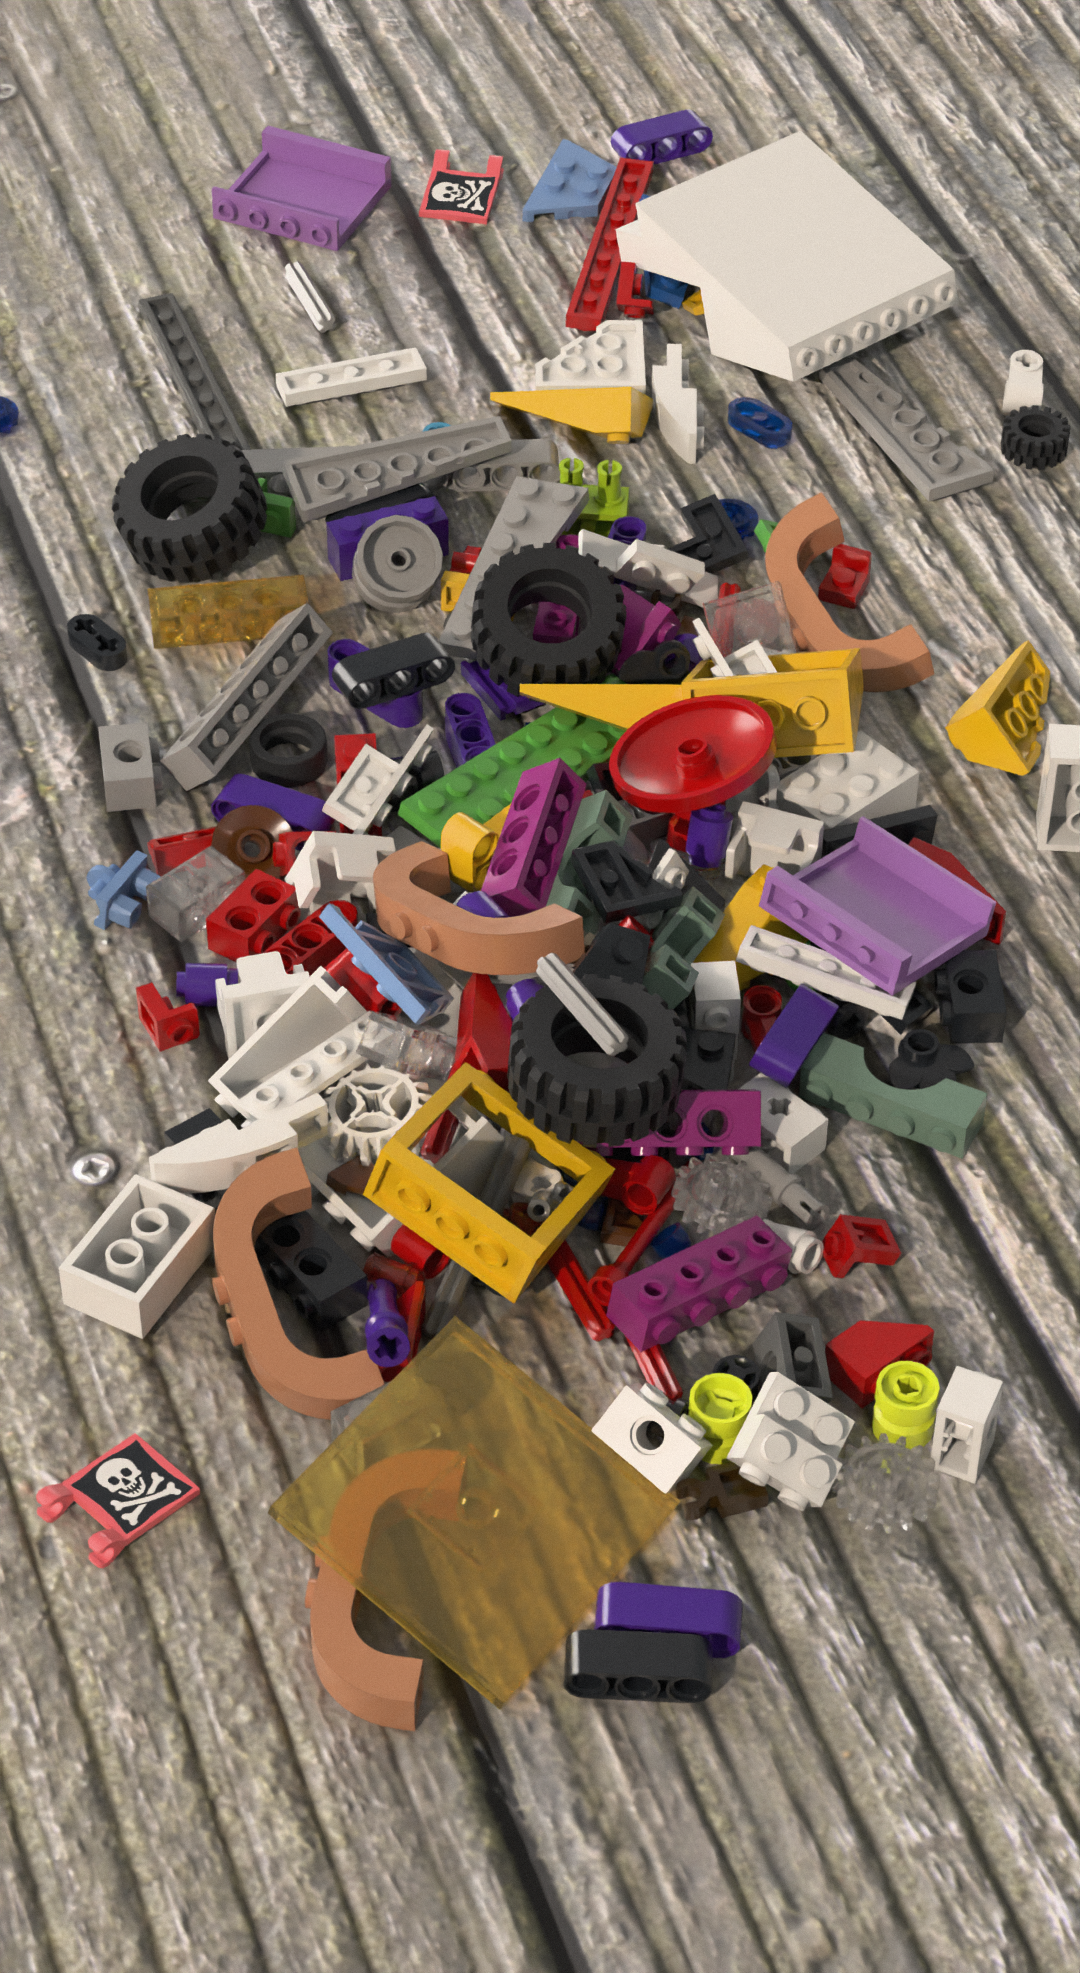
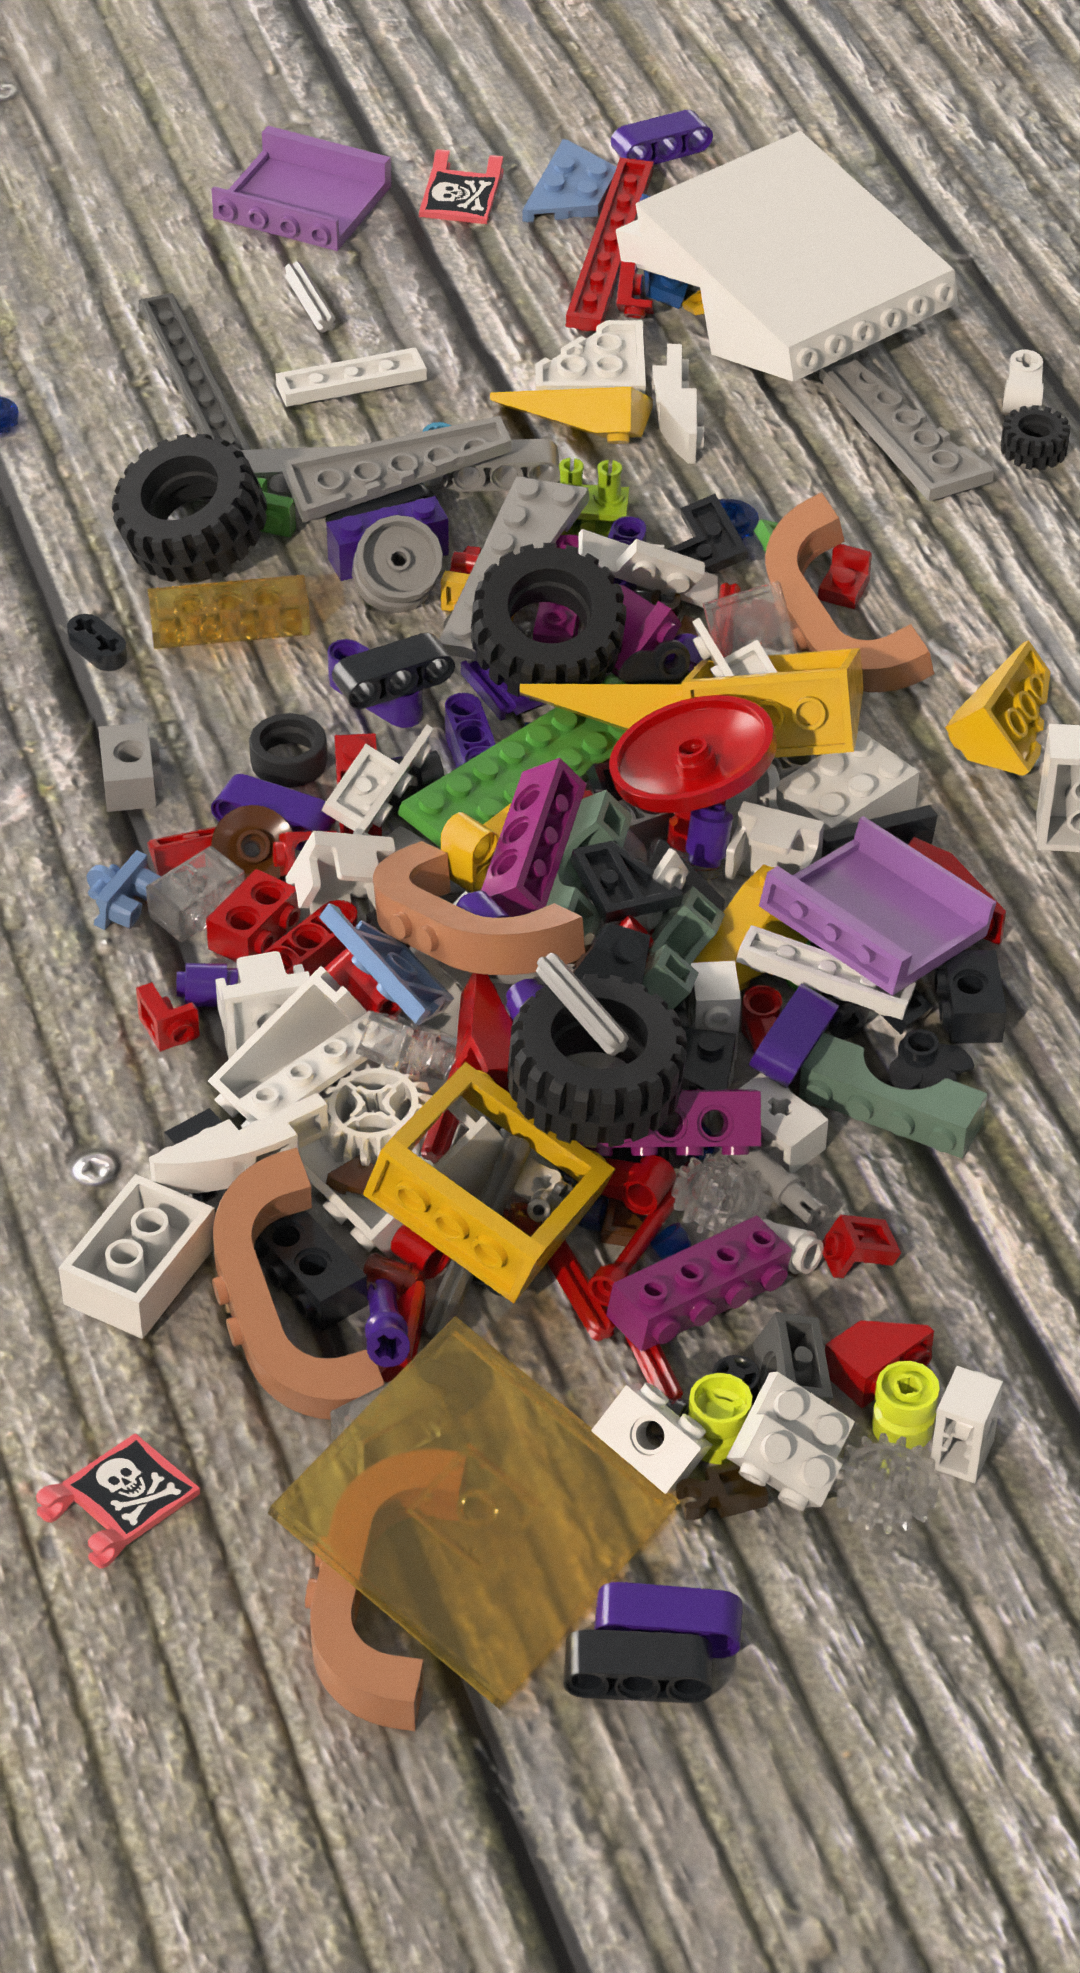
light grey brick [160,603,333,791] -> none
clear blue plate [728,397,793,449] -> none

